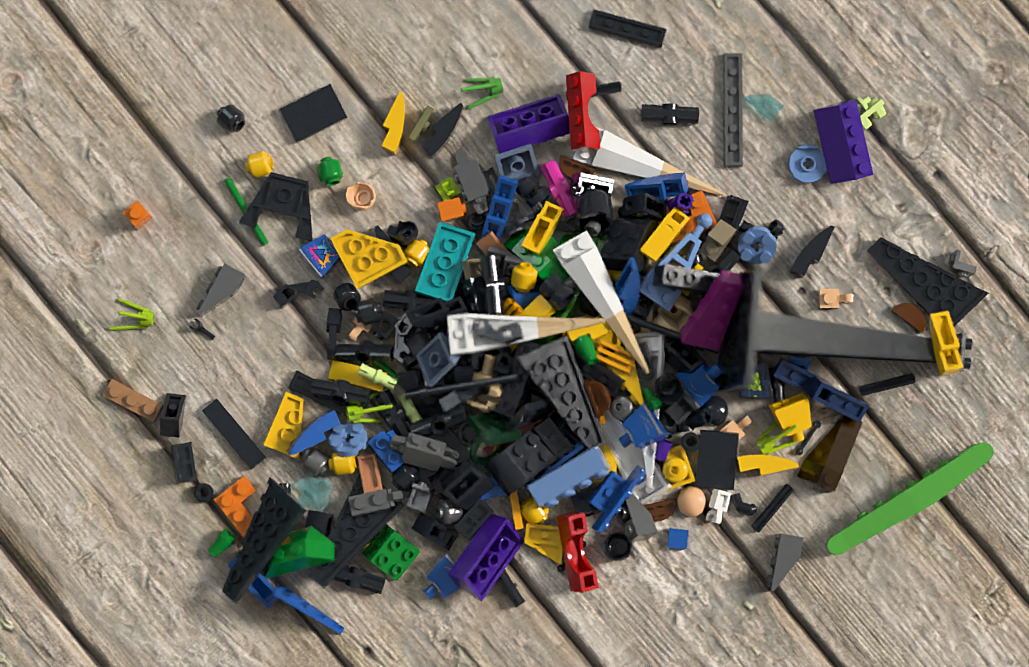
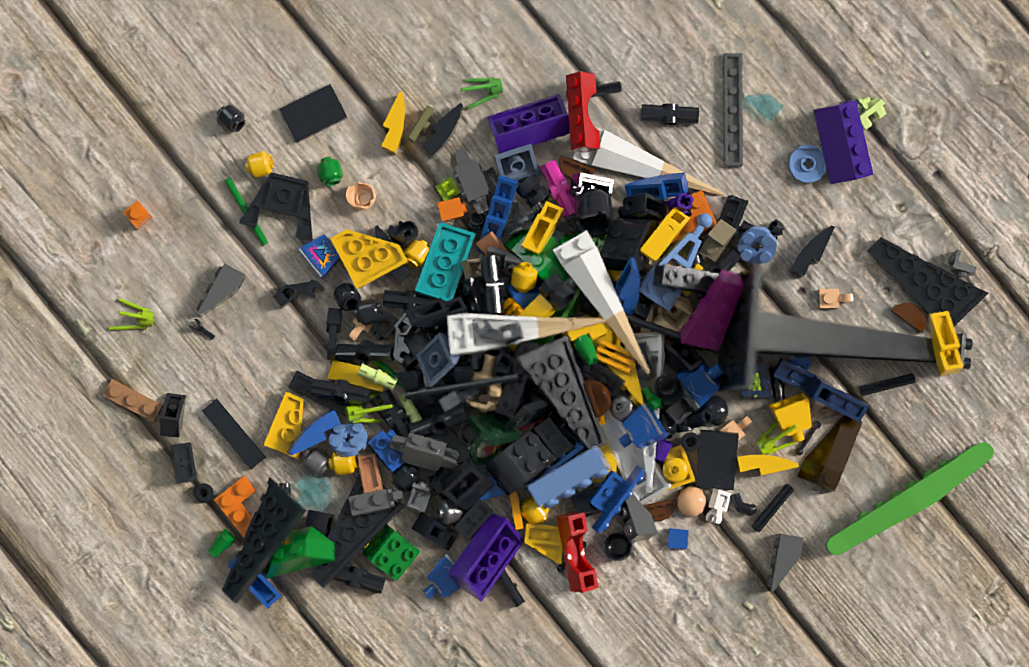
blue tile [273,586,344,634] -> none
dark grey hinge [584,219,601,237] -> none
black tile [588,9,667,48] -> none

